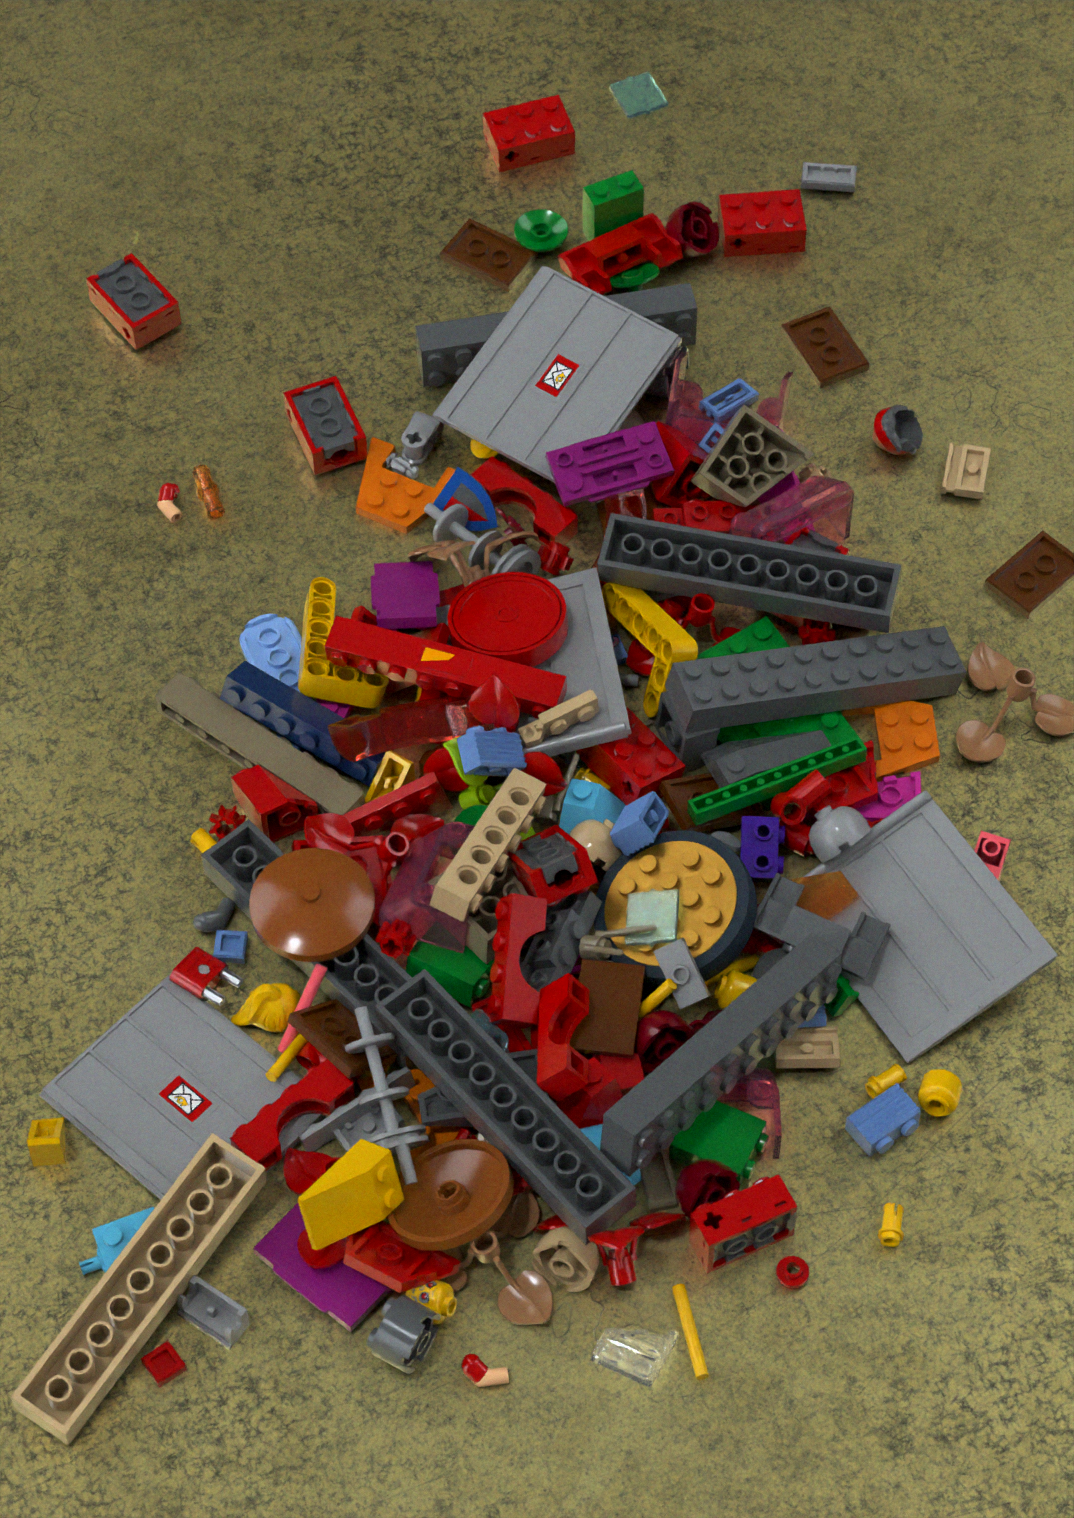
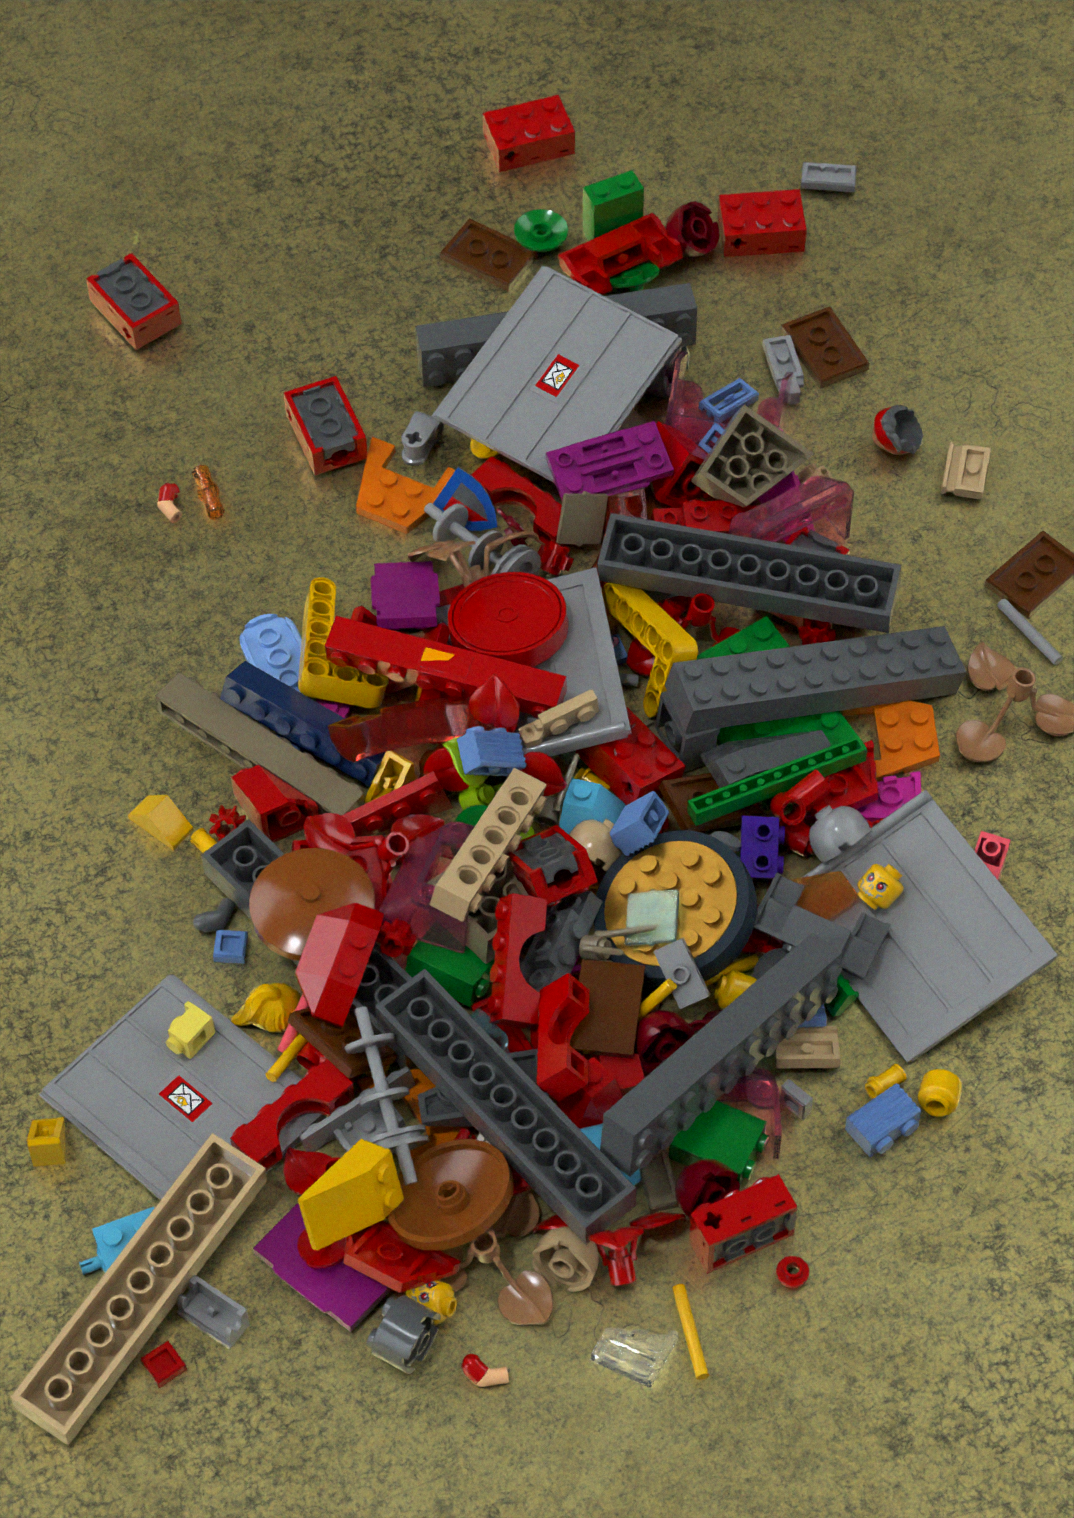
red piece [169,947,243,1006] -> none
light grey piece [386,453,419,480] -> none
clear light blue piece [609,72,668,119] -> none
yellow pin [878,1203,904,1247] -> none
none -> yellow slope [128,795,194,850]
none -> light yellow brick [165,1001,215,1059]
none -> red wedge [295,902,385,1028]
none -> dark tan piece [556,491,608,547]
none -> light grey hinge [762,335,804,405]
none -> light grey tile [780,1079,813,1120]
none -> yellow head [857,863,904,910]
none -> light grey bar [997,598,1063,665]

